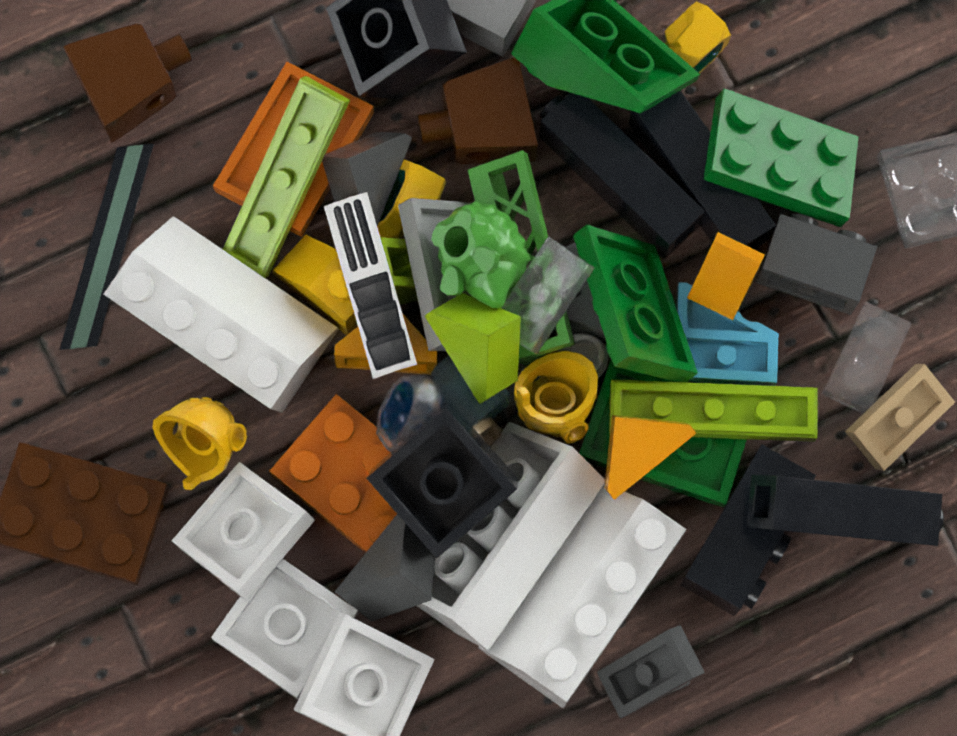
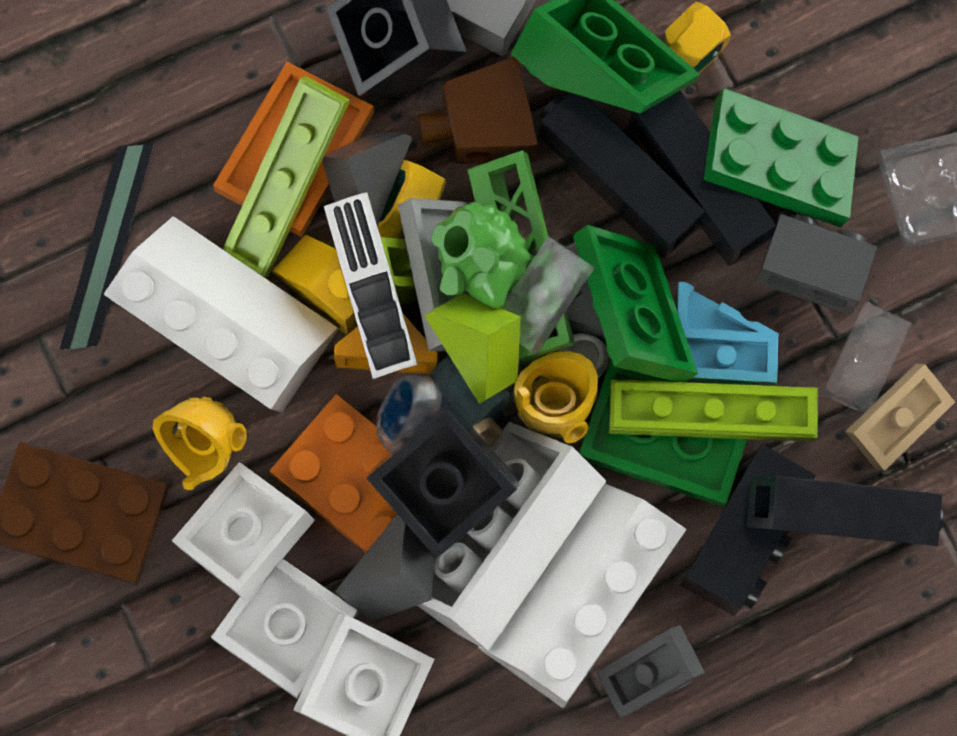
reddish brown torso [63,23,192,143] -> none
light orange slope [604,415,696,500] -> none
light orange slope [687,232,765,320] -> none

